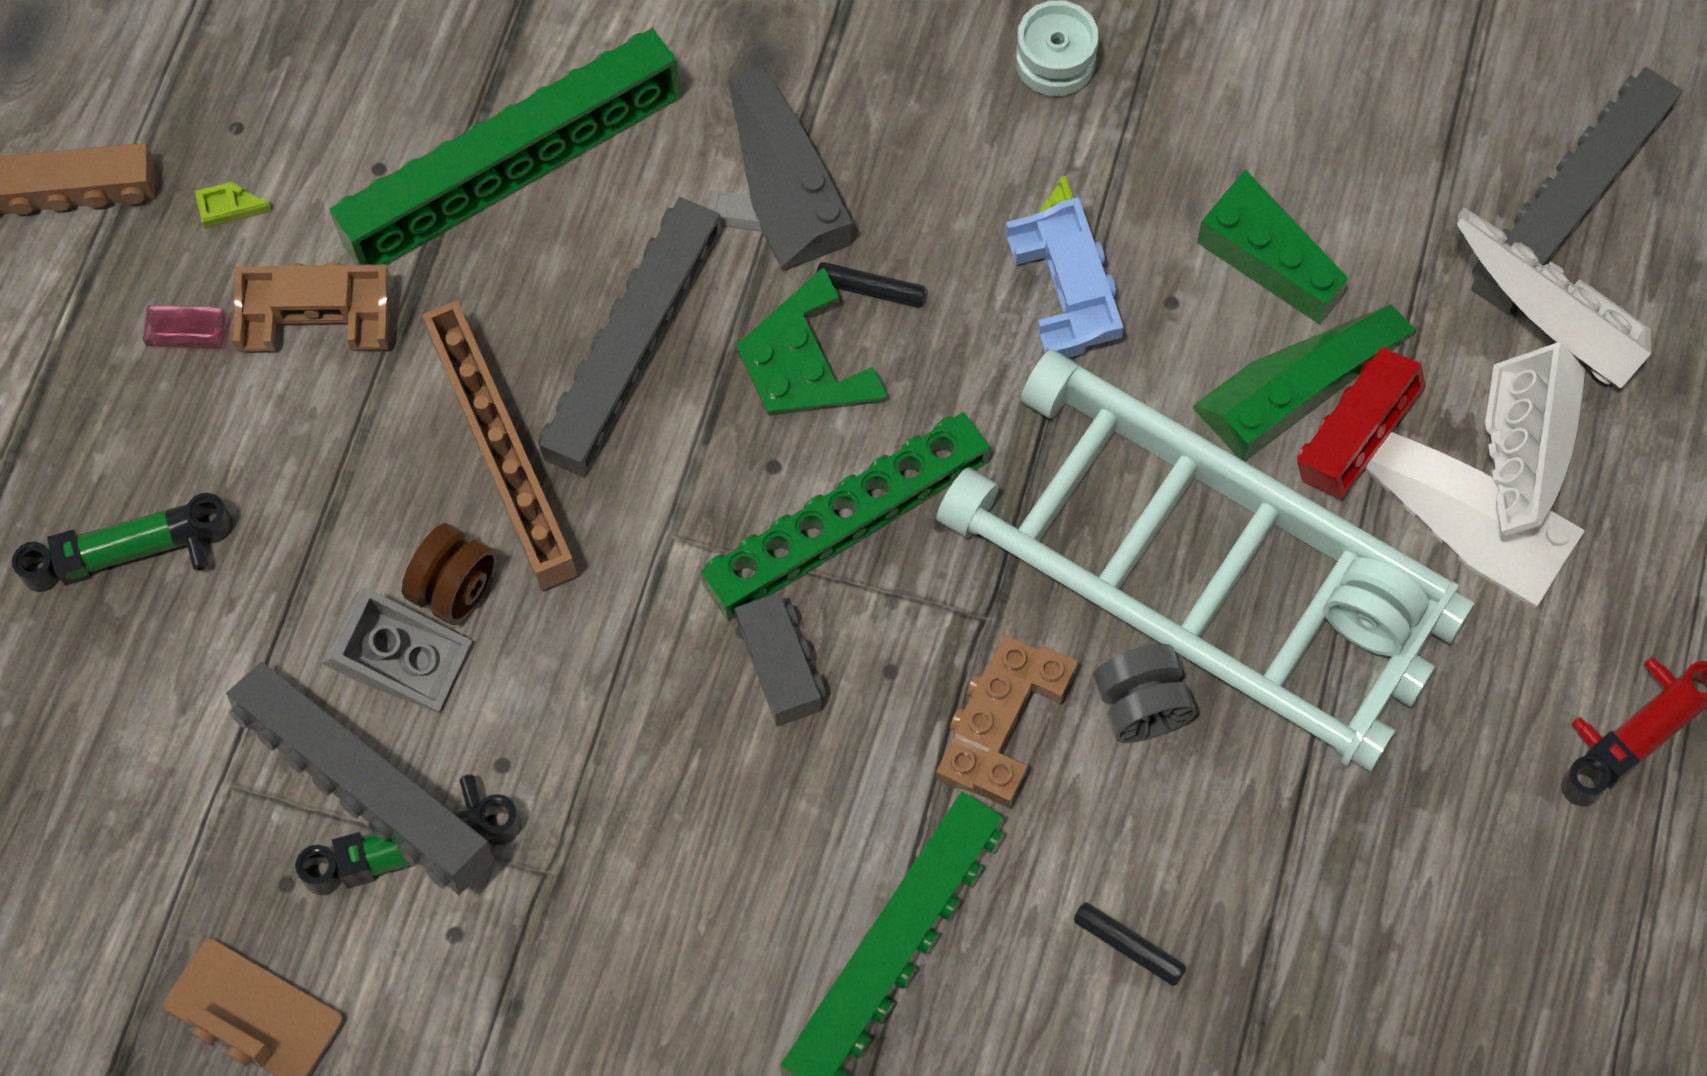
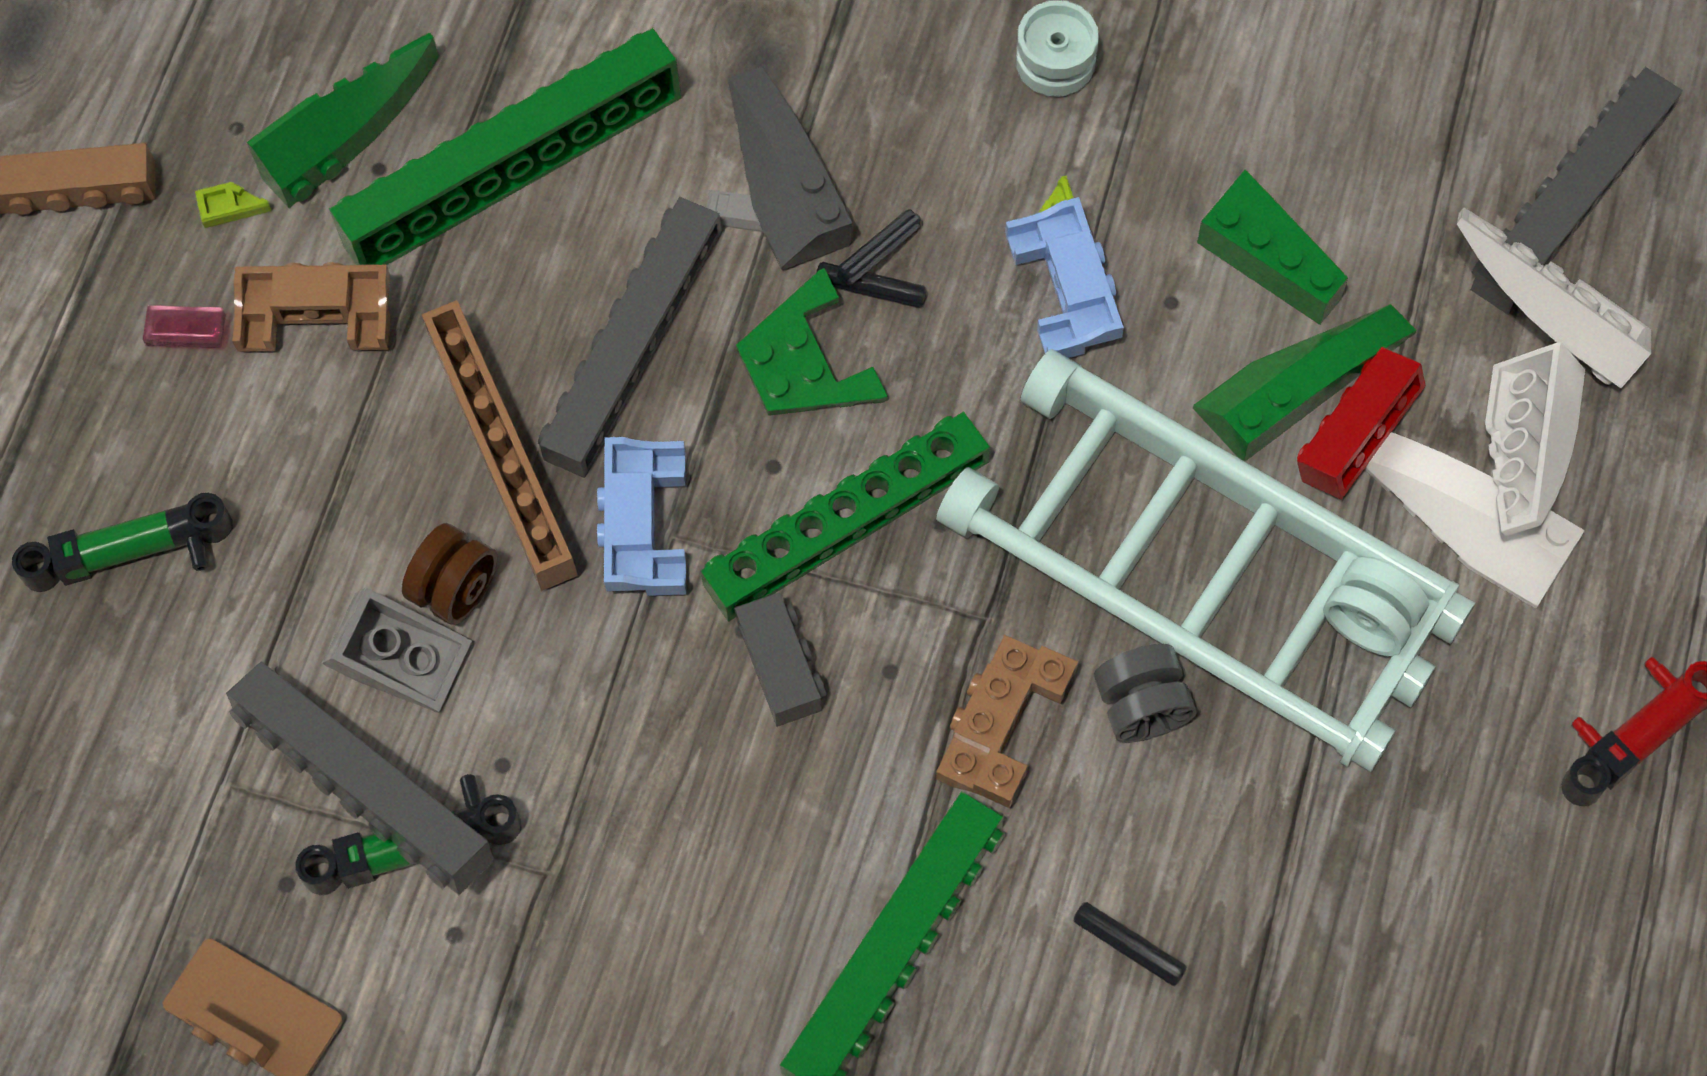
none -> green wedge [247,32,439,208]
none -> light blue bracket [597,437,686,596]
none -> black axle [837,209,921,285]

